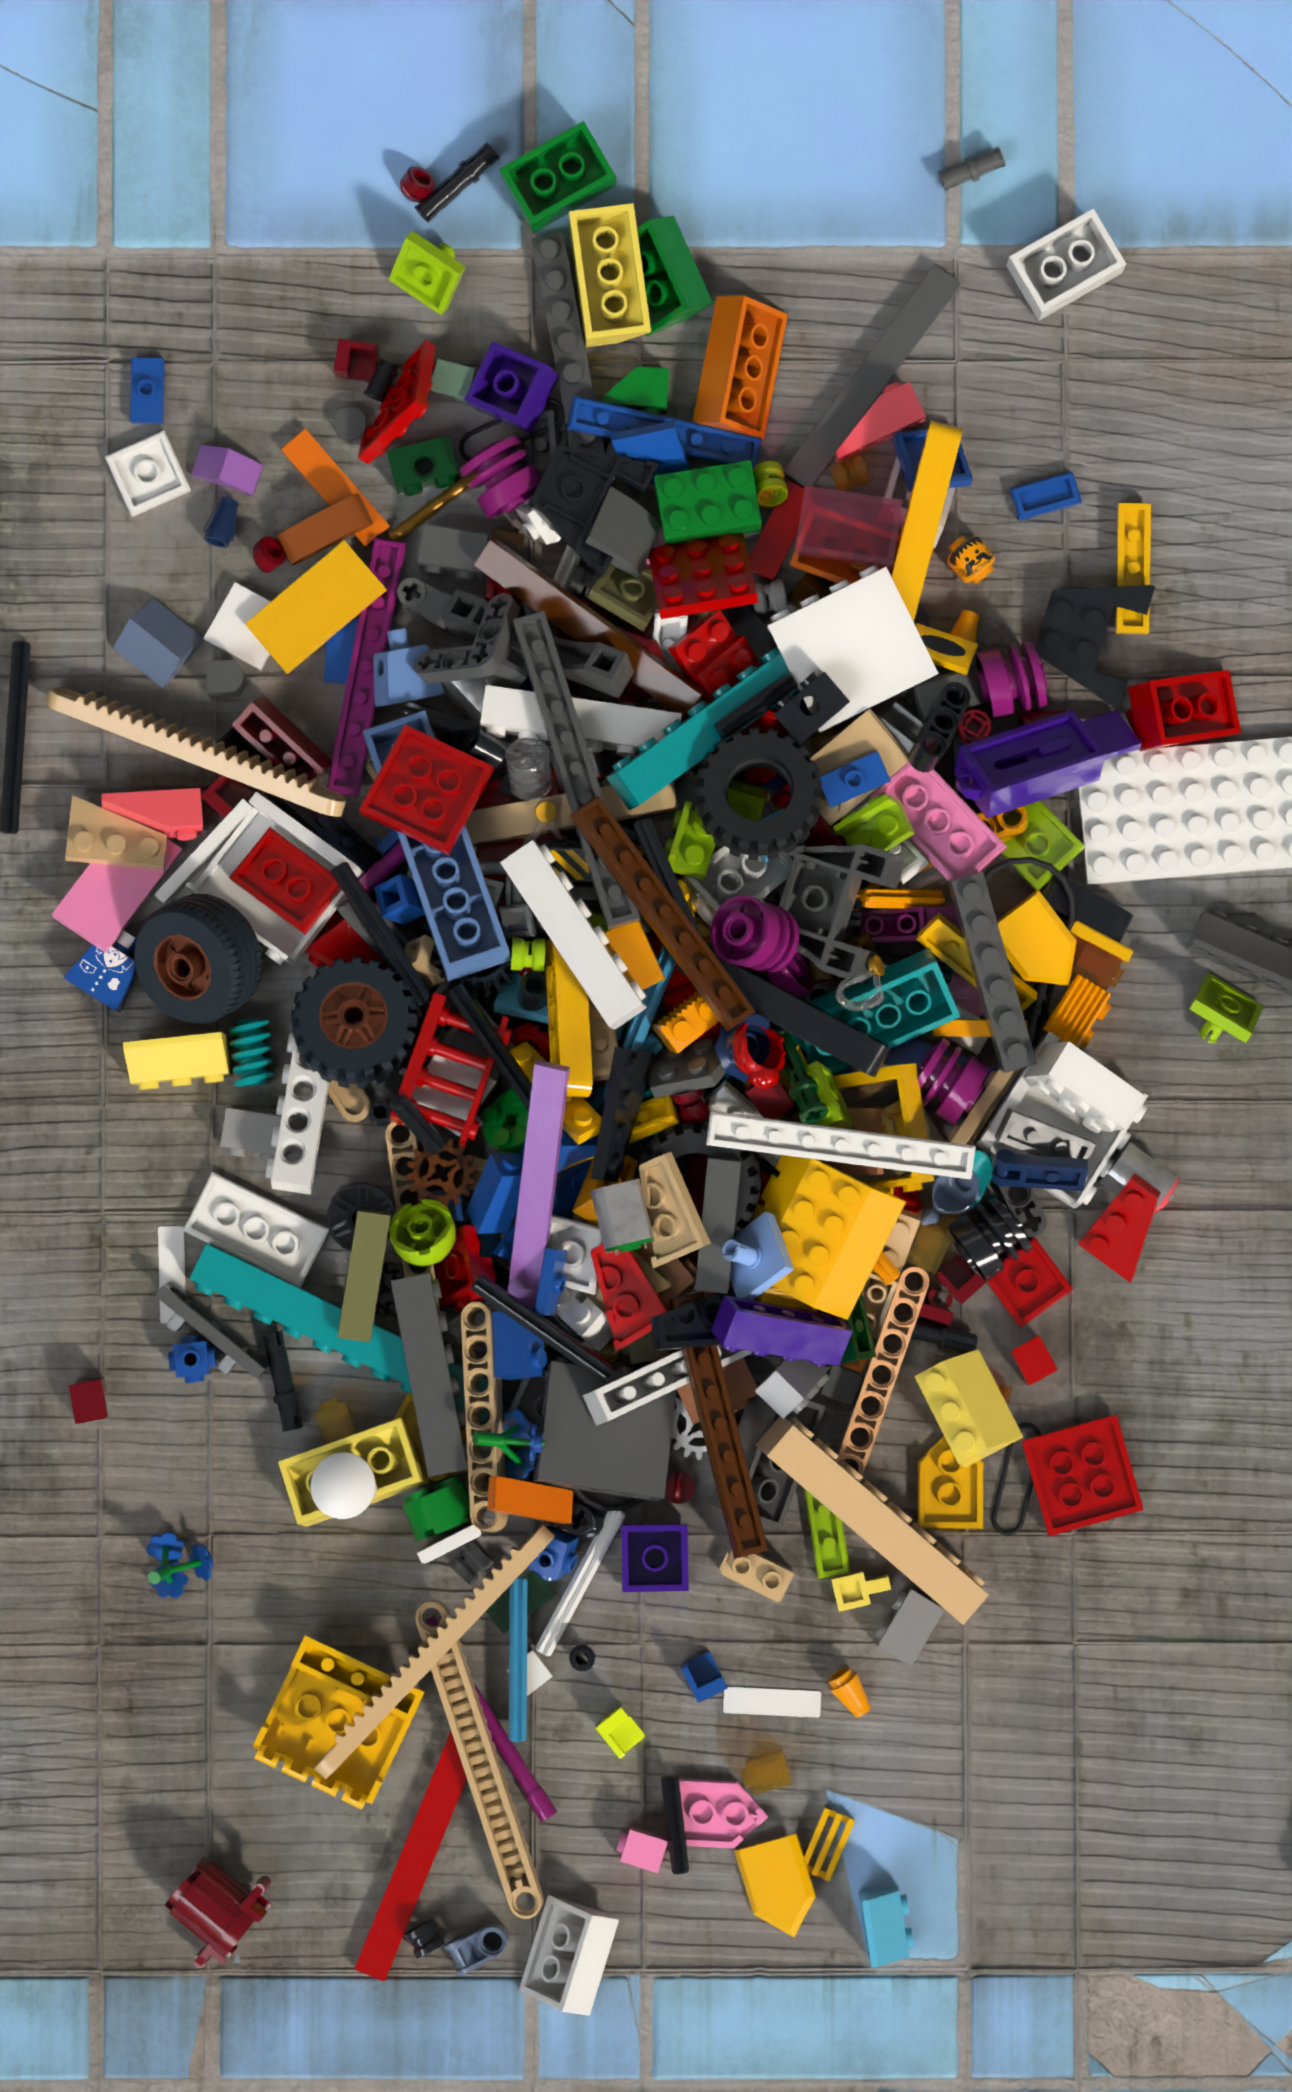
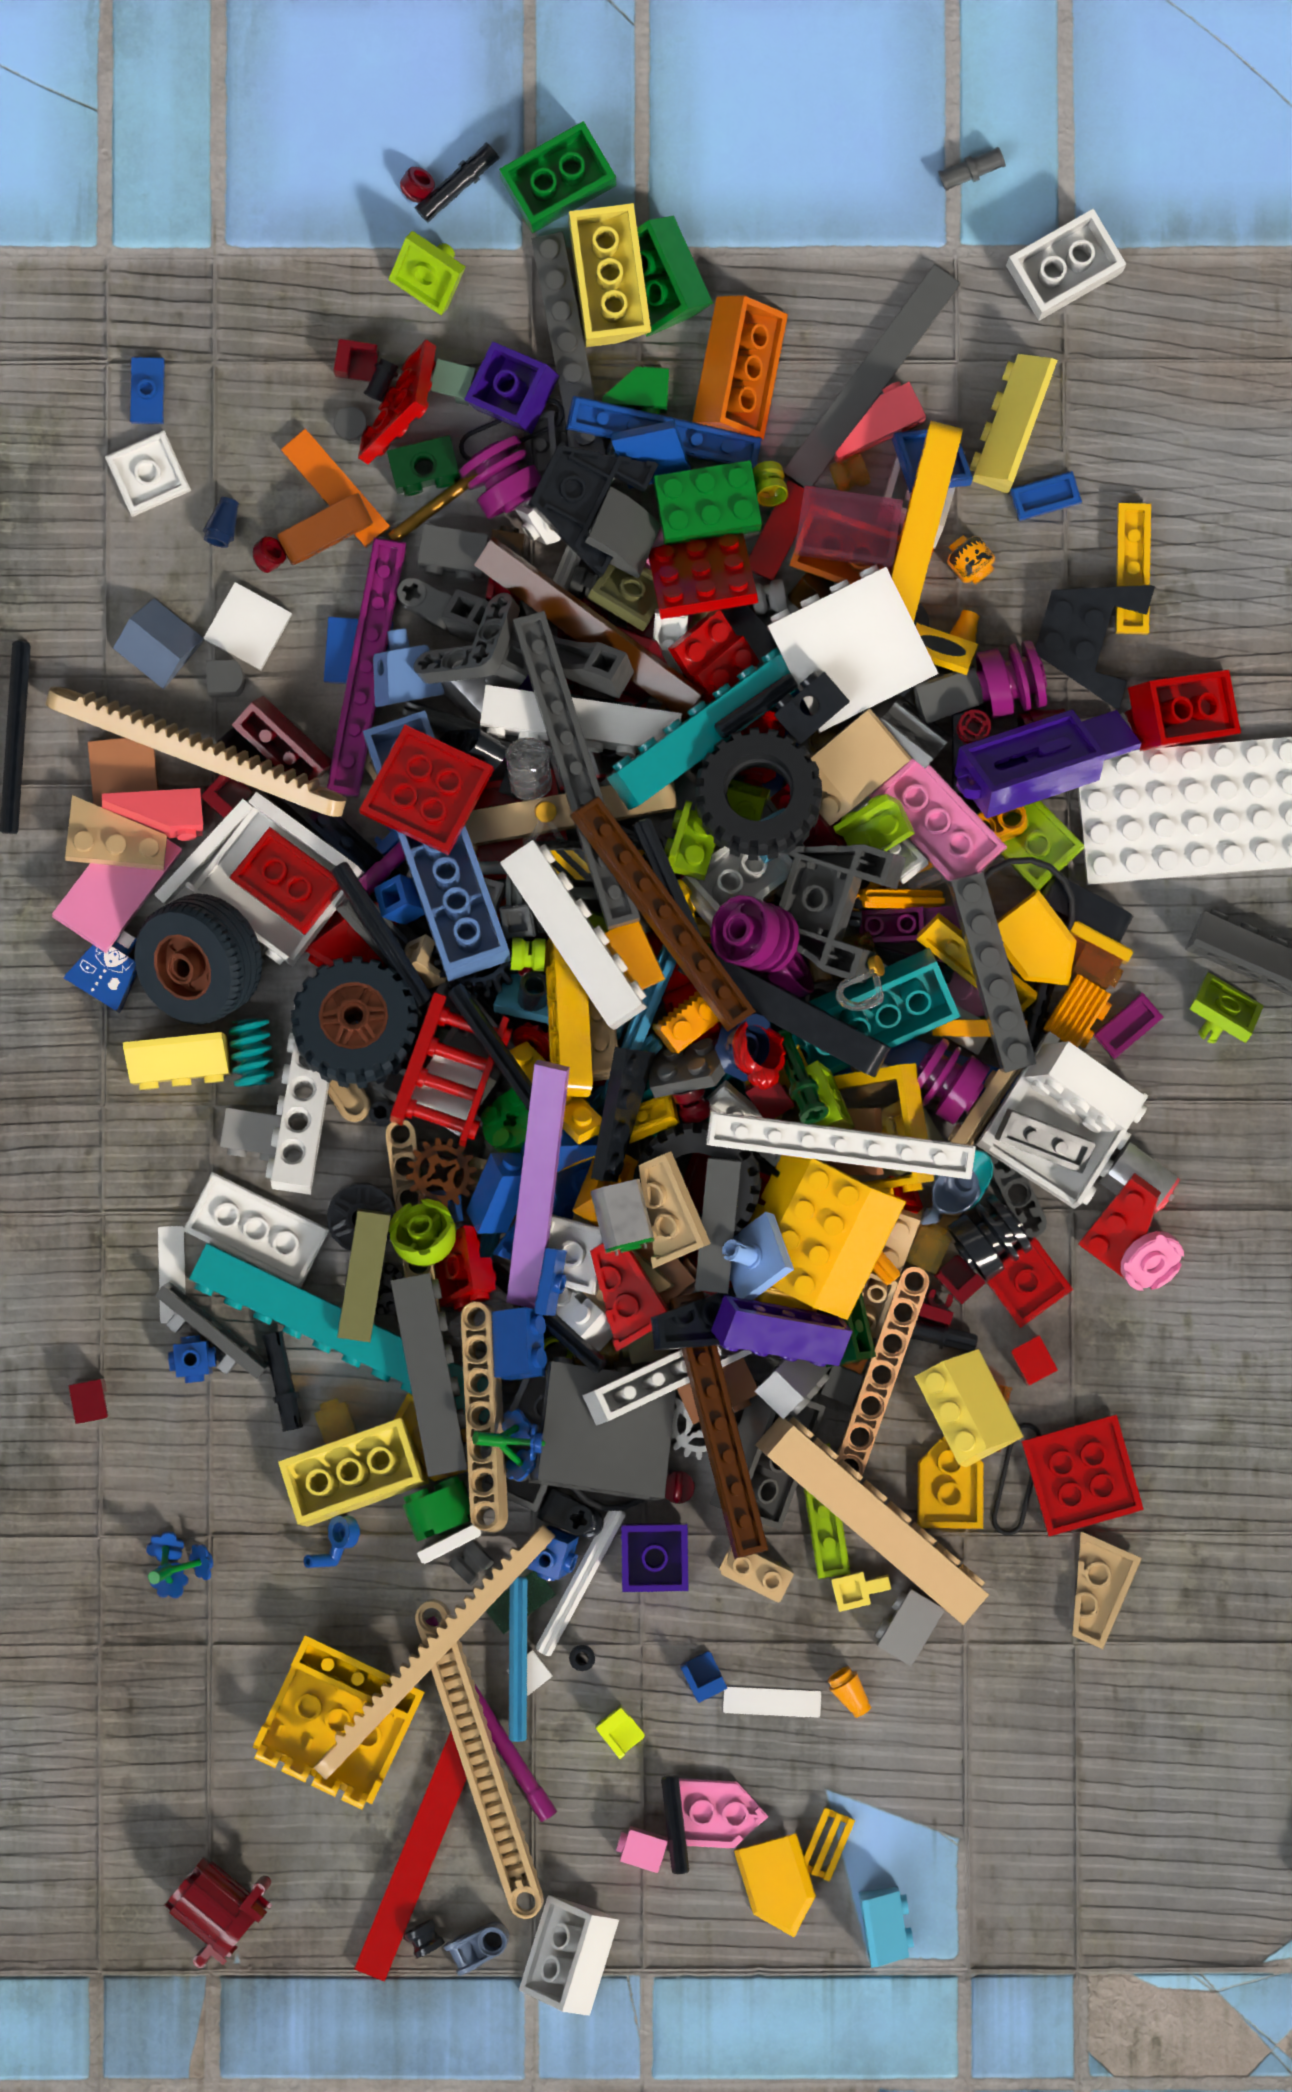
medium lavender slope [191,445,263,496] -> none
yellow tile [245,540,387,674] -> none
white dish [310,1452,377,1519] -> none
black axle [389,1093,446,1154] -> none
black axle [471,1275,614,1382] -> none
orange tile [487,1476,573,1524] -> none
clear yellow brick [740,1749,792,1795] -> none
blue plate [819,751,891,808] -> none
black beam [908,682,971,772] -> none
dark blue plate [991,1149,1088,1191] -> none
none -> nougat tile [88,738,159,807]
none -> blue plate [303,1515,360,1568]
none -> light yellow slope [970,354,1058,494]
none -> tan wing [1072,1532,1142,1649]
none -> magenta tile [1093,992,1164,1060]
none -> bright pink tile [1121,1231,1184,1291]

